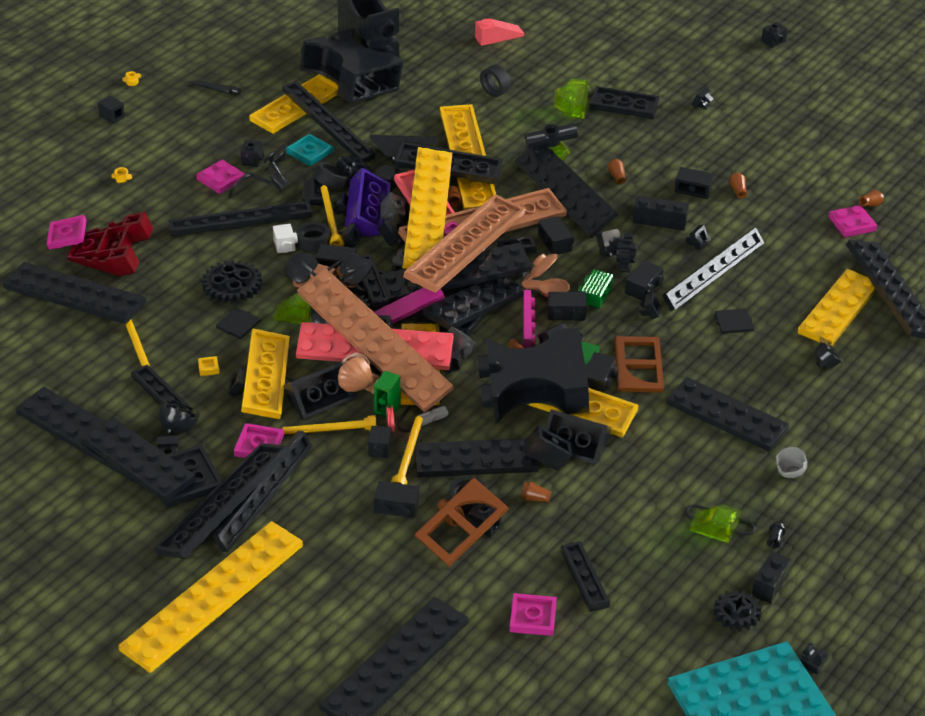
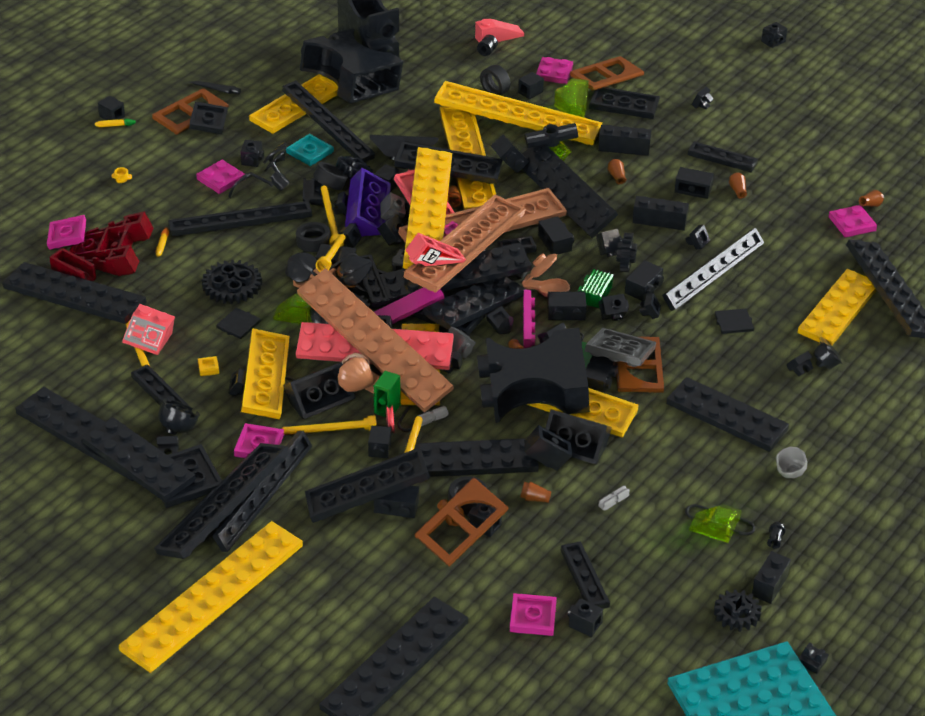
yellow plate [122,71,141,86] -> none
white brick [273,224,298,253] -> none
none -> dark red window [49,248,96,281]
none -> yellow piece [94,119,136,127]
none -> coral slope [122,304,175,355]
none -> dark orange window [152,88,229,134]
none -> yellow piece [155,228,170,257]
none -> black plate [189,102,228,134]
none -> black plate [305,447,430,523]
none -> yellow piece [316,234,346,272]
none -> coral slope [405,233,466,266]
none -> yellow plate [434,81,602,145]
none -> black wheel [477,35,498,56]
none -> black plate [486,306,514,334]
none -> black brick [491,134,529,173]
none -> black brick [518,72,544,100]
none -> dark pink plate [536,57,573,84]
none -> black brick [568,598,603,637]
none -> dark orange window [570,56,644,91]
none -> dark grey plate [585,328,656,367]
none -> black slope [598,125,652,156]
none -> black brick [598,294,629,321]
none -> light grey piece [598,486,630,511]
none -> black tile [688,141,758,173]
none -> black tile [786,351,813,377]

